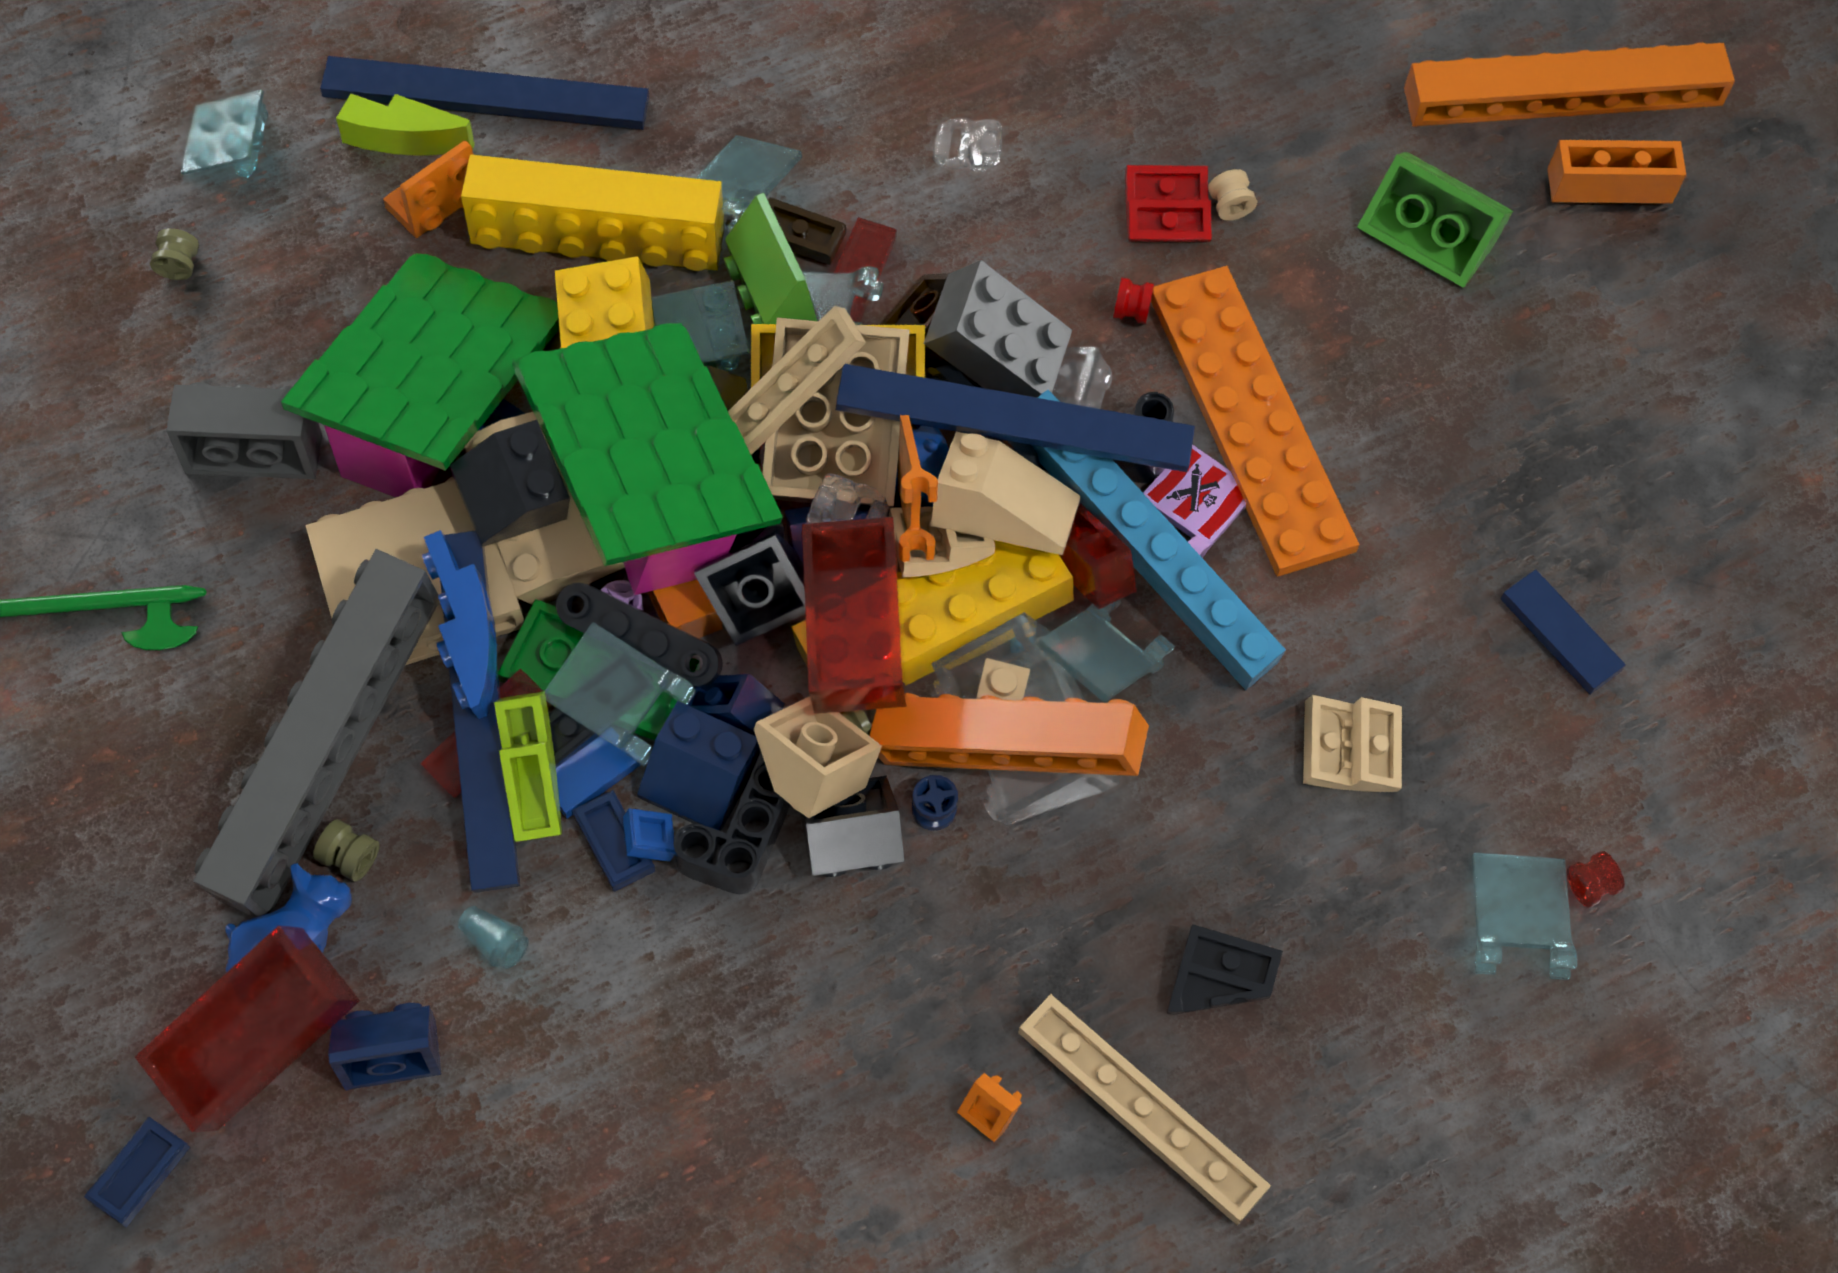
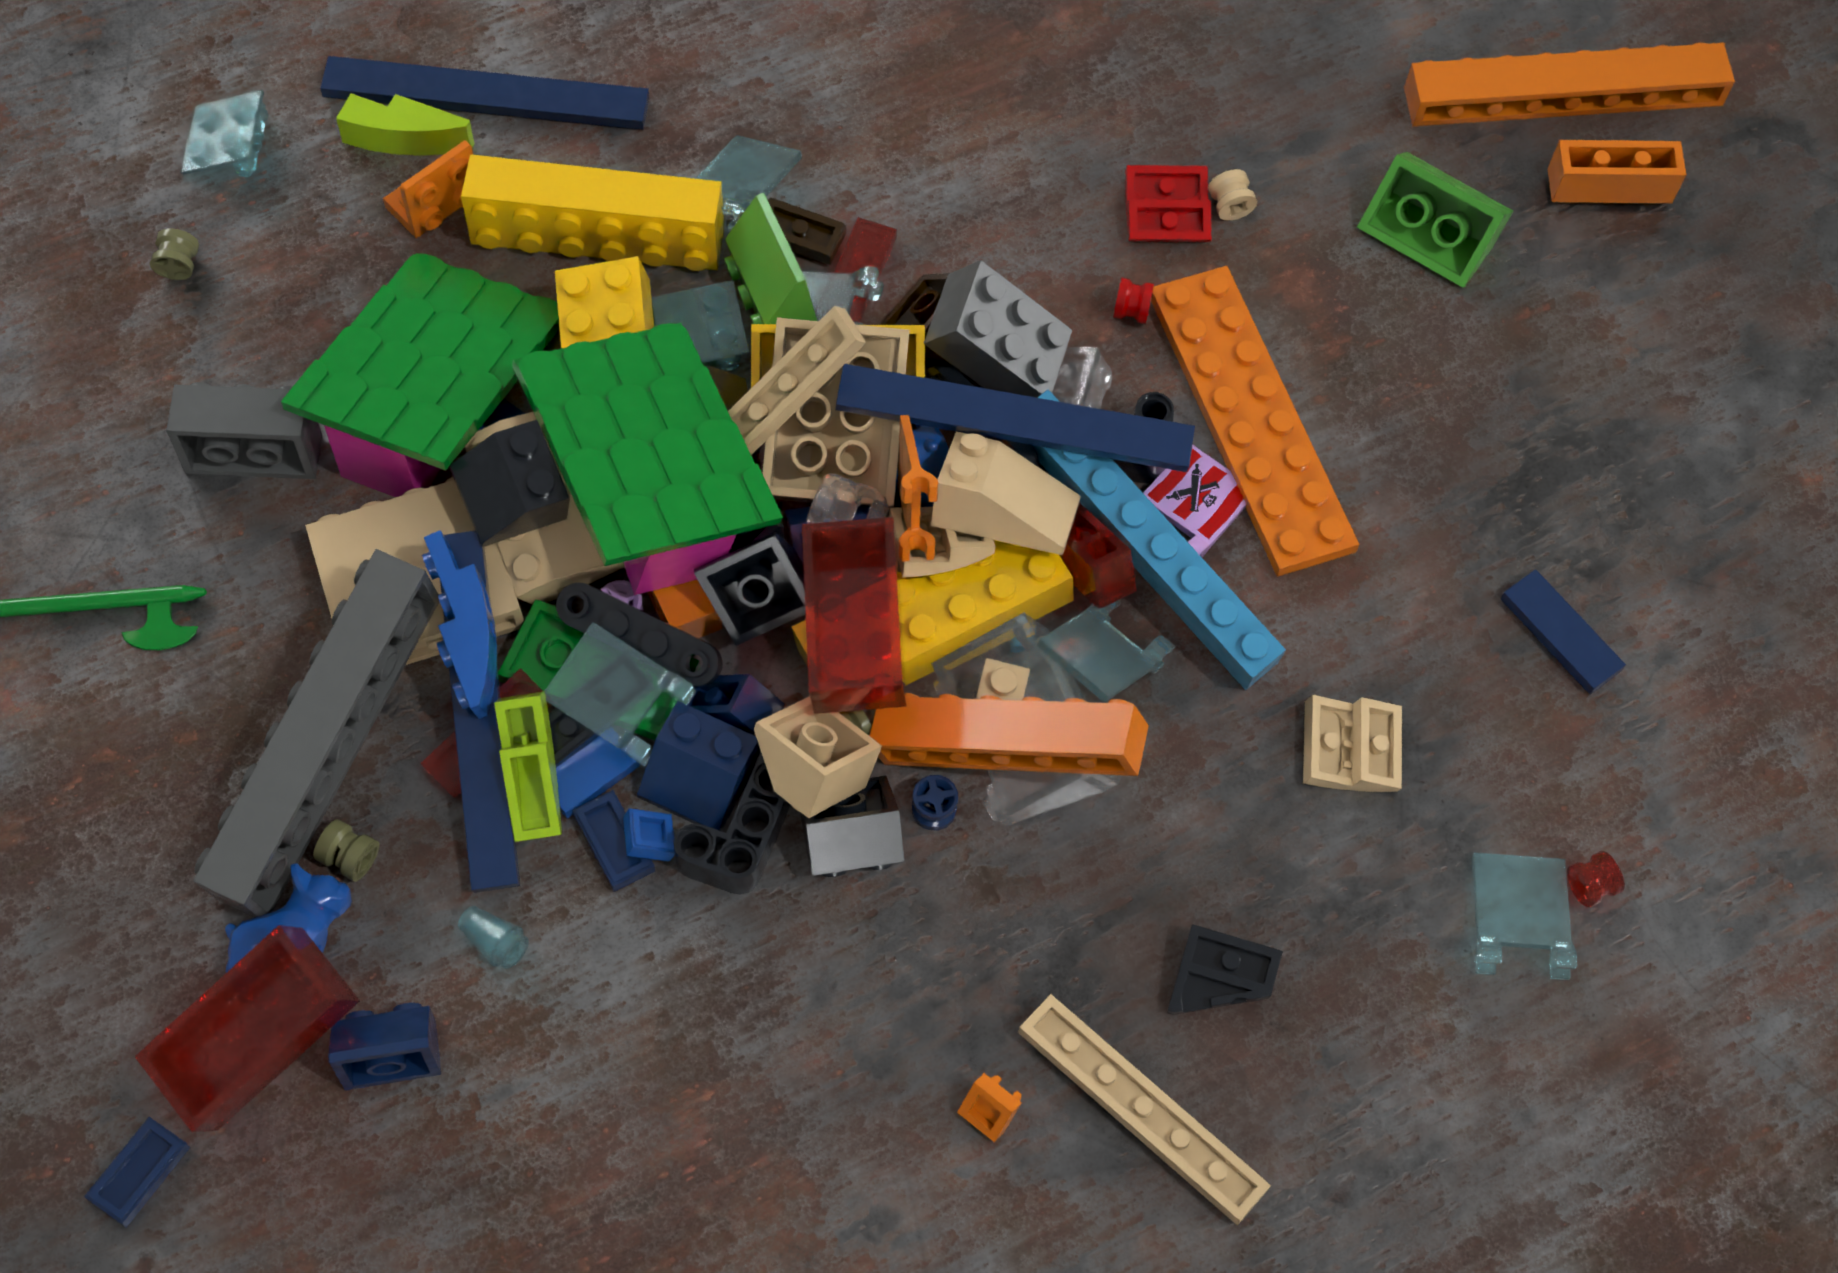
clear piece [932,118,1002,172] -> none

